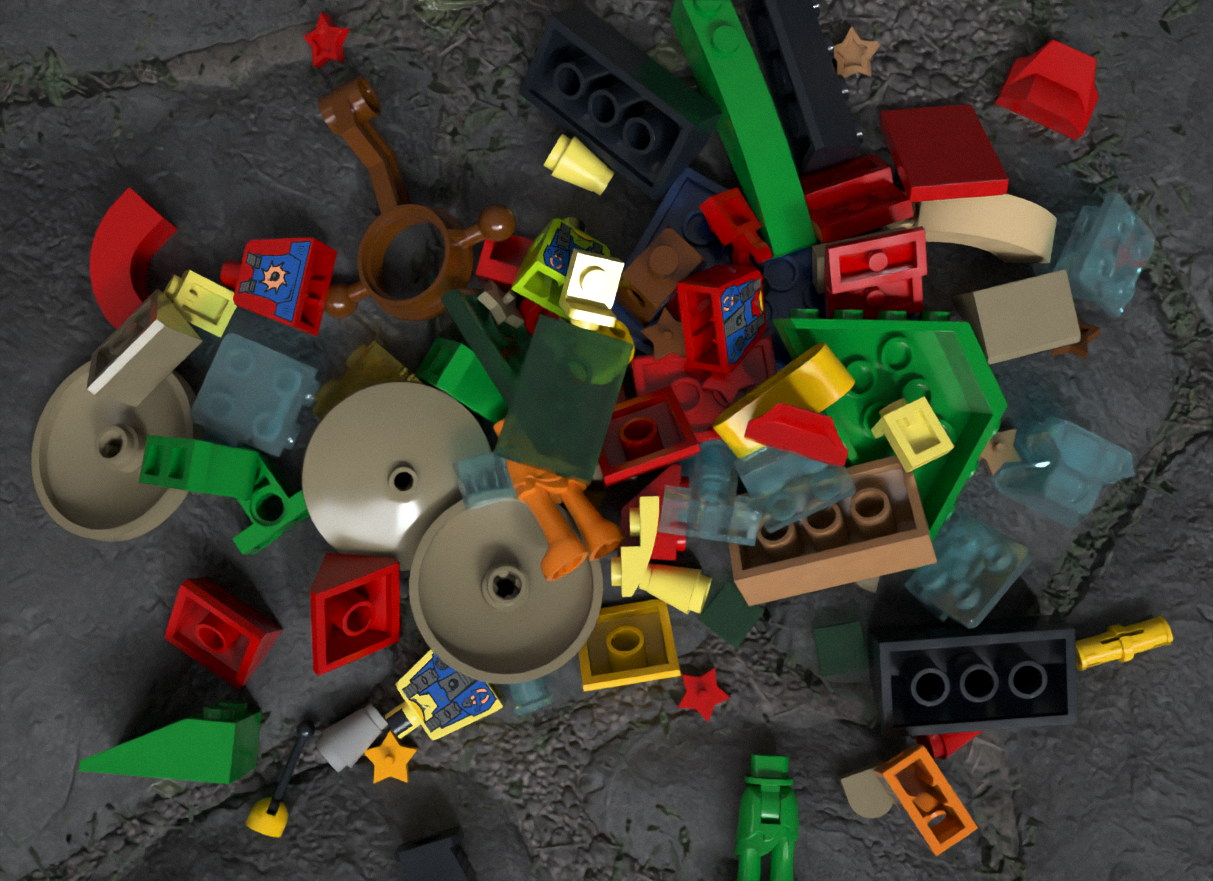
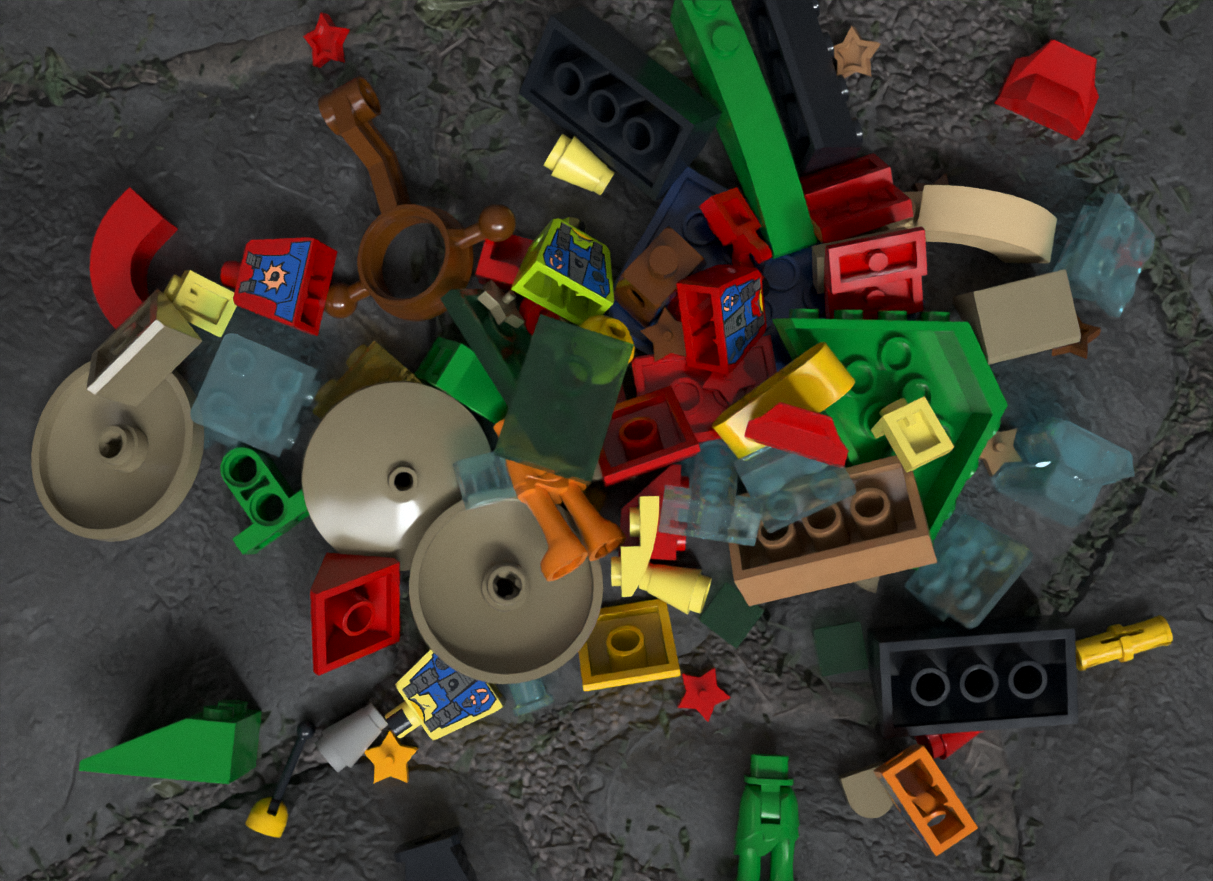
green tile [139,434,260,500] -> none
red slope [164,577,283,690] -> none
bracket [559,248,624,330] -> none
red tile [879,104,1009,202] -> none

